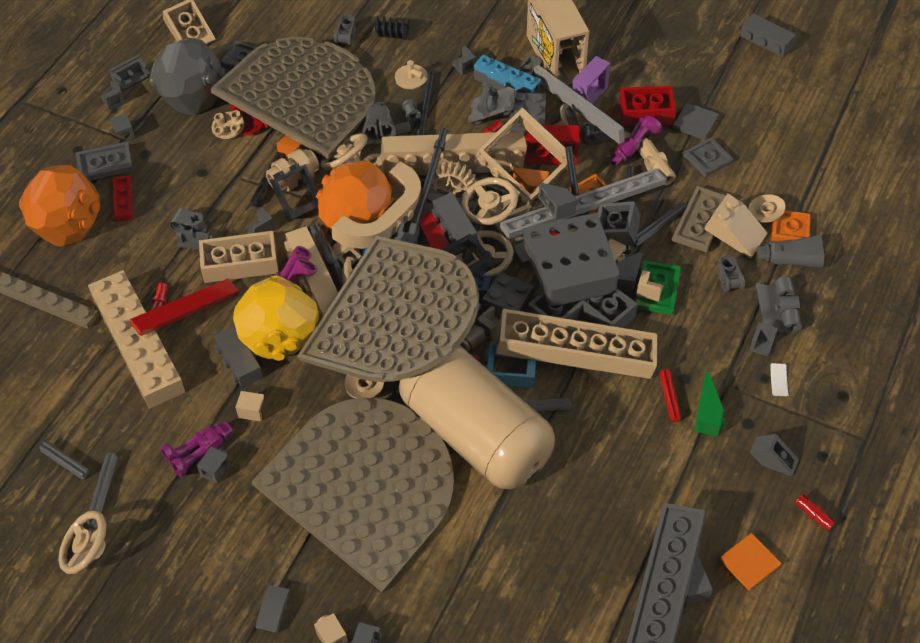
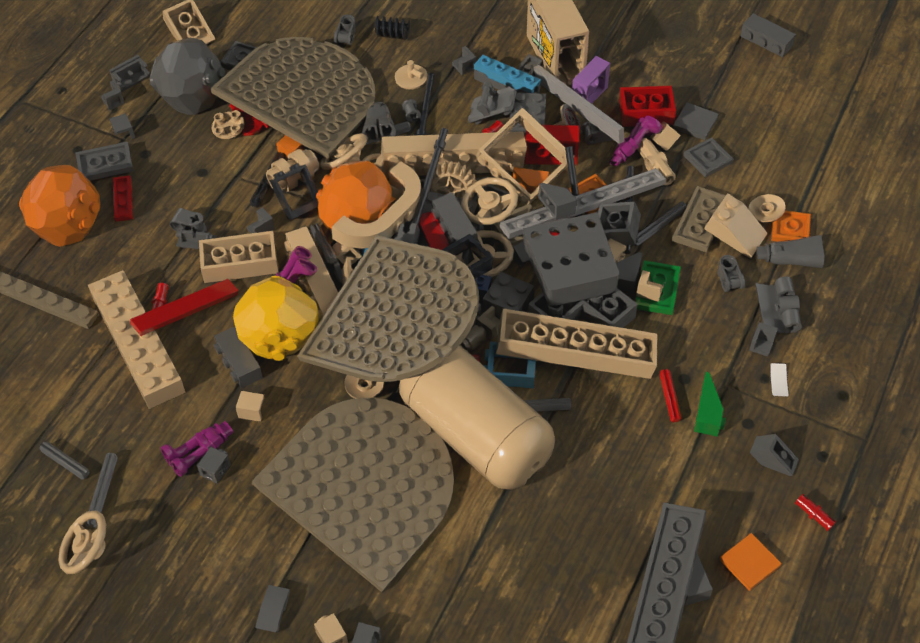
none -> tan panel [650,121,681,151]

